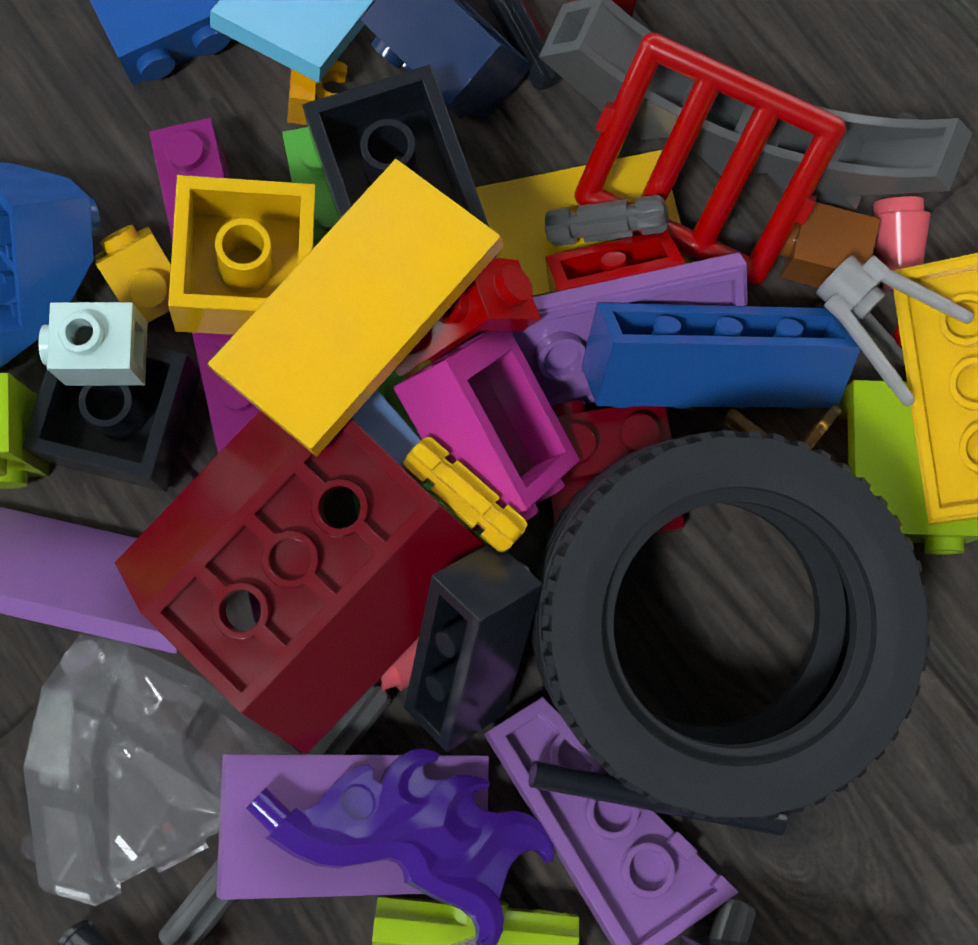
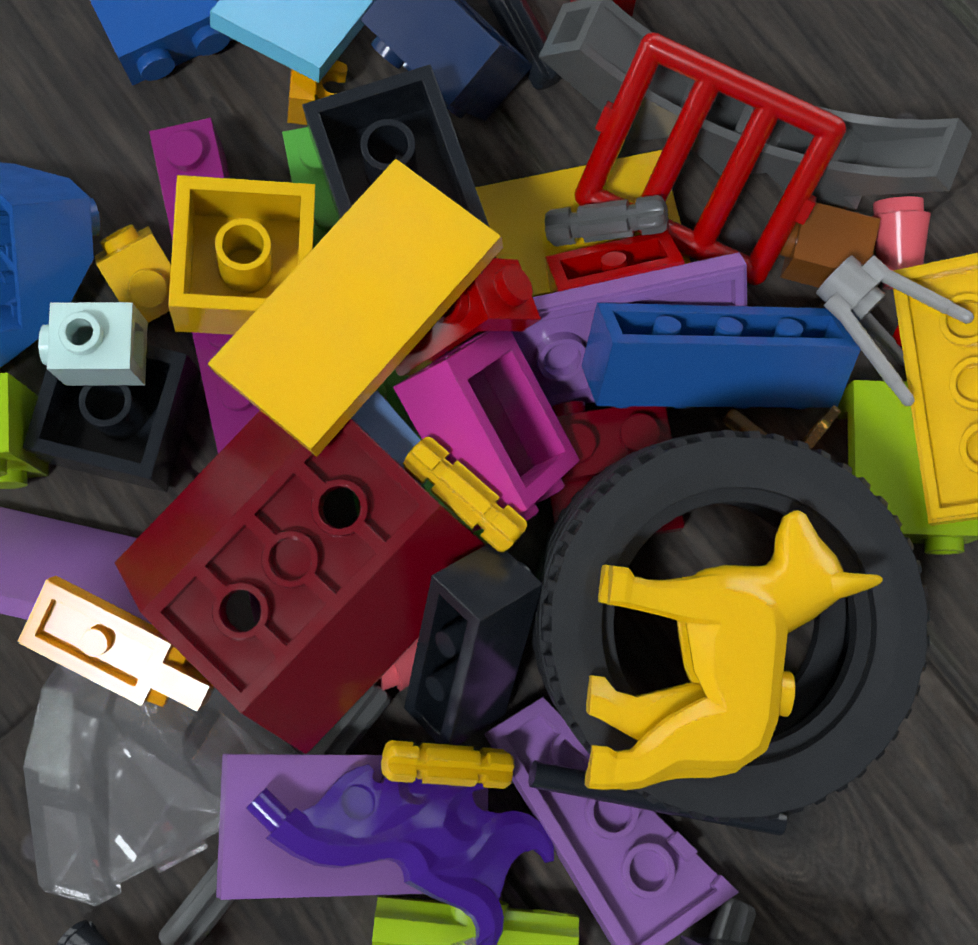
none -> hinge [18,575,215,711]
none -> yellow axle [381,740,515,789]
none -> yellow animal [584,510,883,791]

